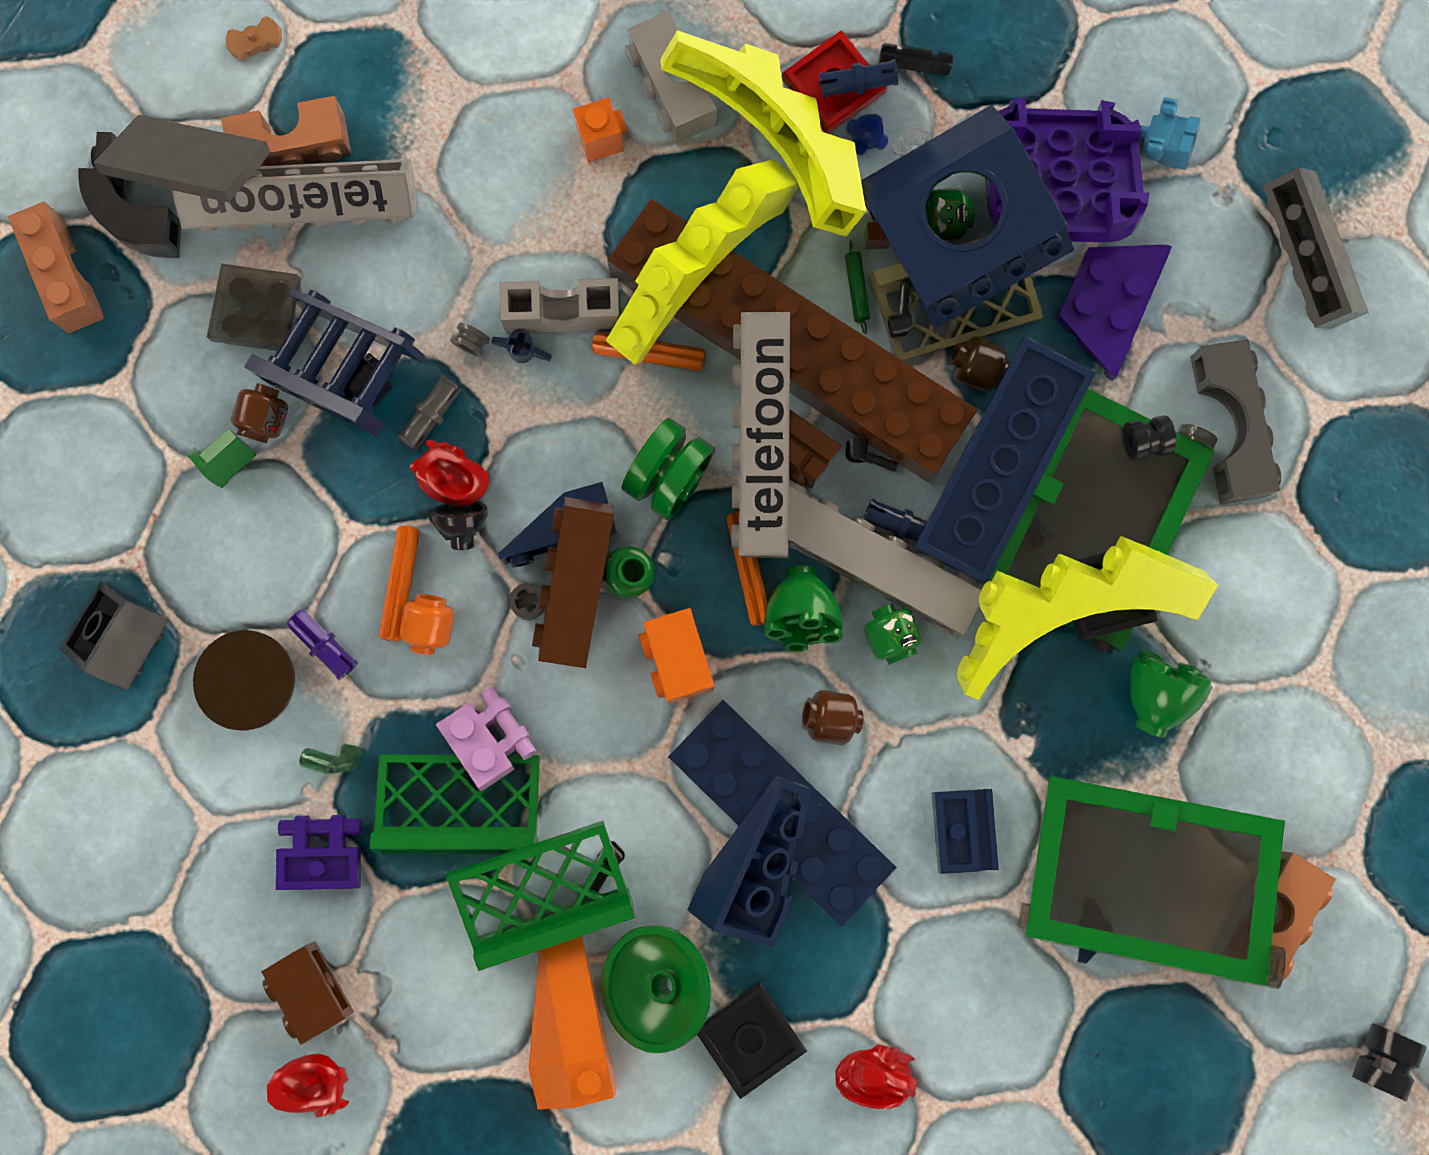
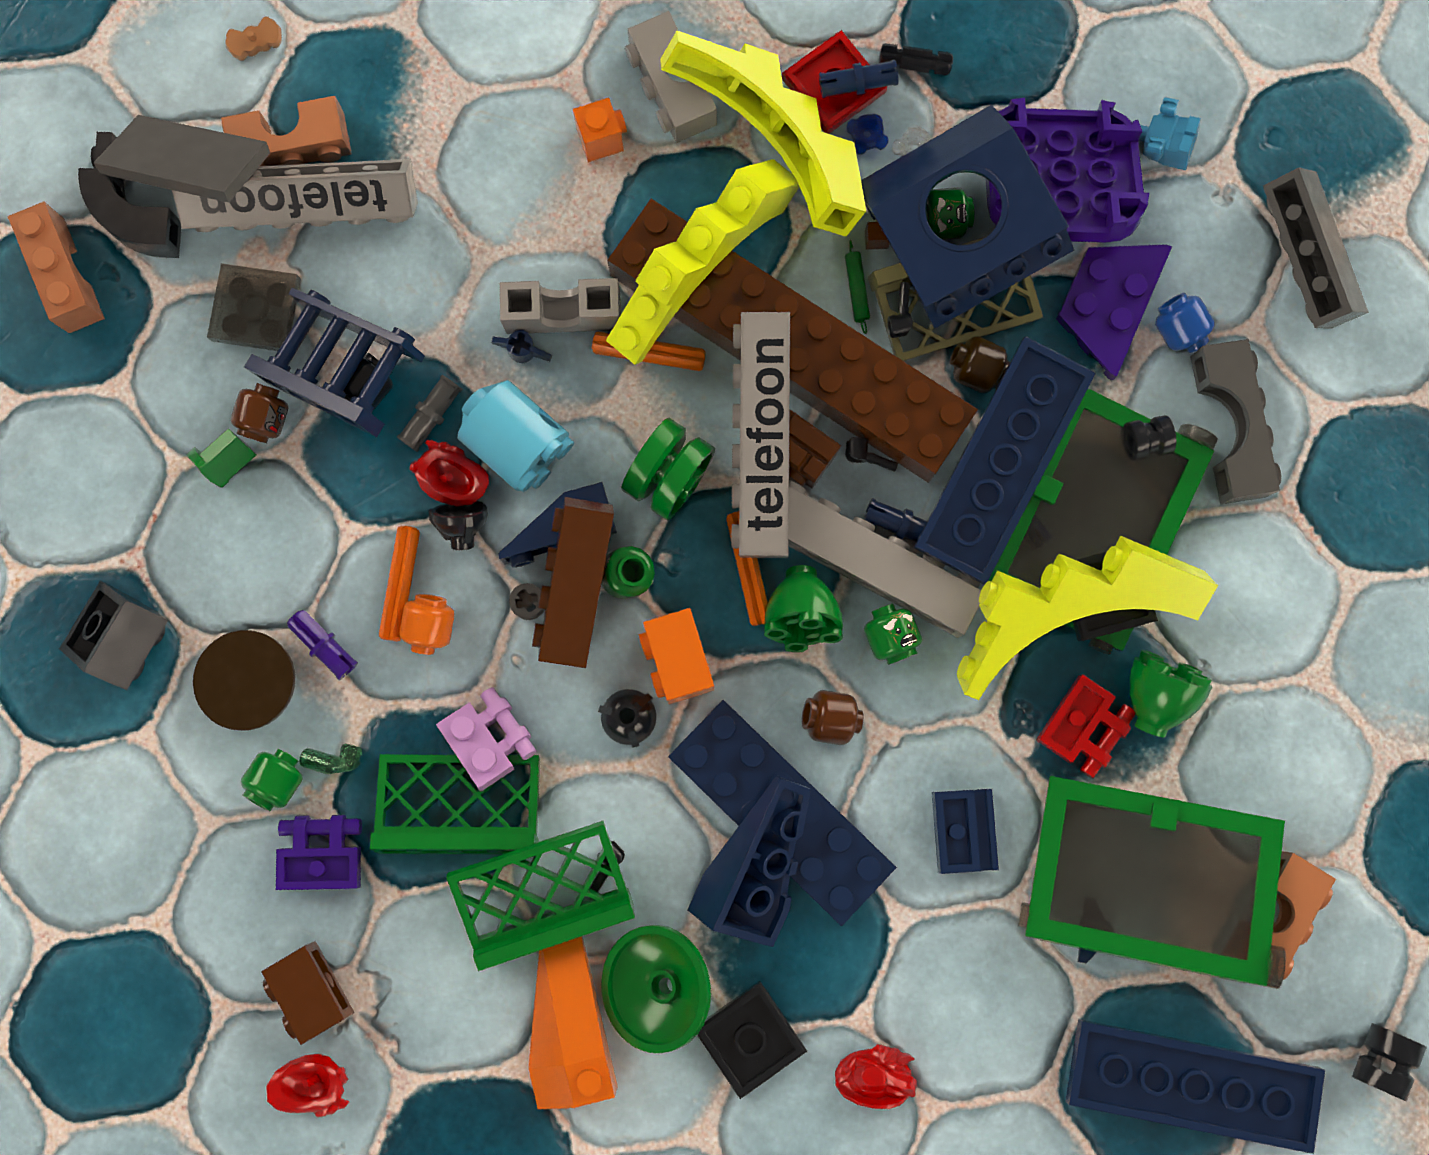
dark grey bush [450,323,490,357] -> none
none -> green head [241,749,303,812]
none -> medium azure cylinder [457,380,574,492]
none -> black piece [598,689,656,748]
none -> red plate [1036,674,1136,779]
none -> dark blue plate [1065,1019,1325,1154]
none -> blue head [1155,293,1215,353]

